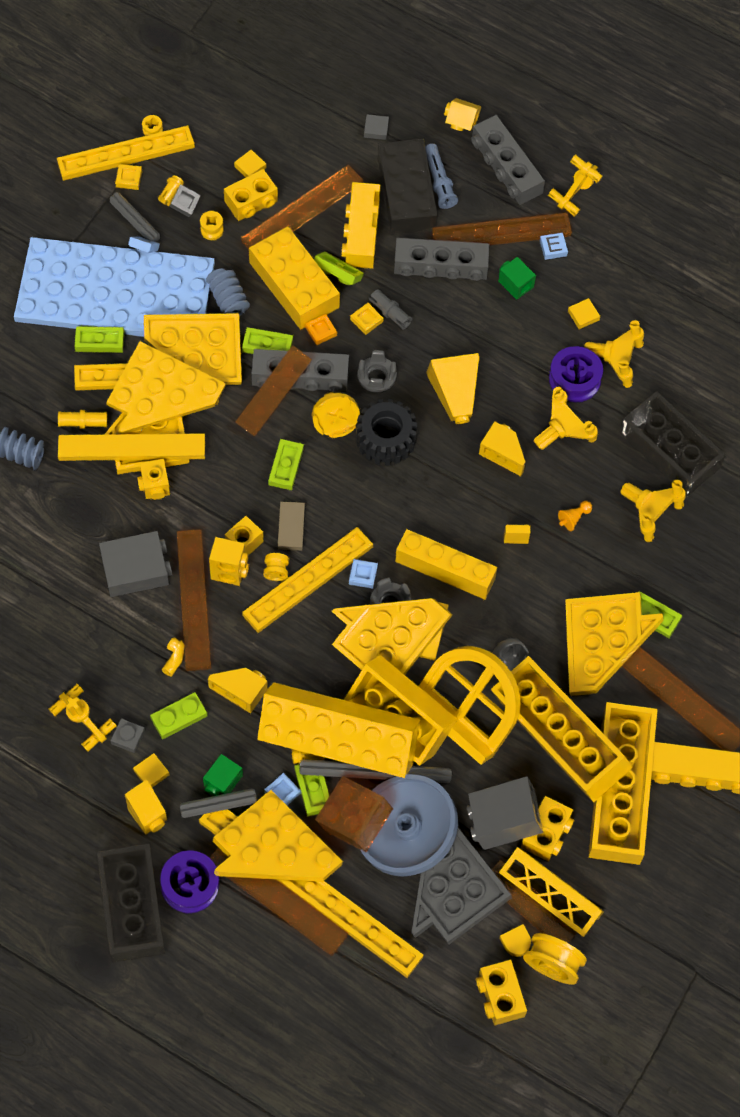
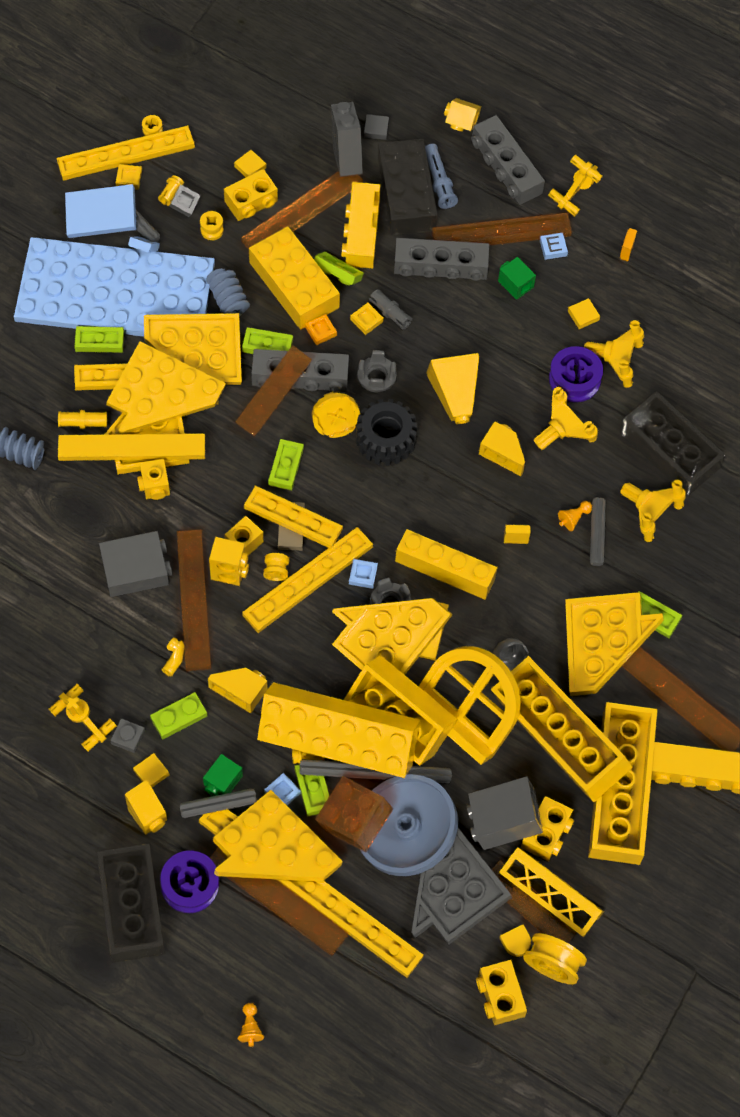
none -> light blue tile [65,184,136,238]
none -> light orange piece [237,1003,264,1047]
none -> yellow tile [244,485,343,549]
none -> dark grey brick [331,102,363,177]
none -> dark grey axle [590,497,606,566]
none -> light orange tile [620,228,637,261]

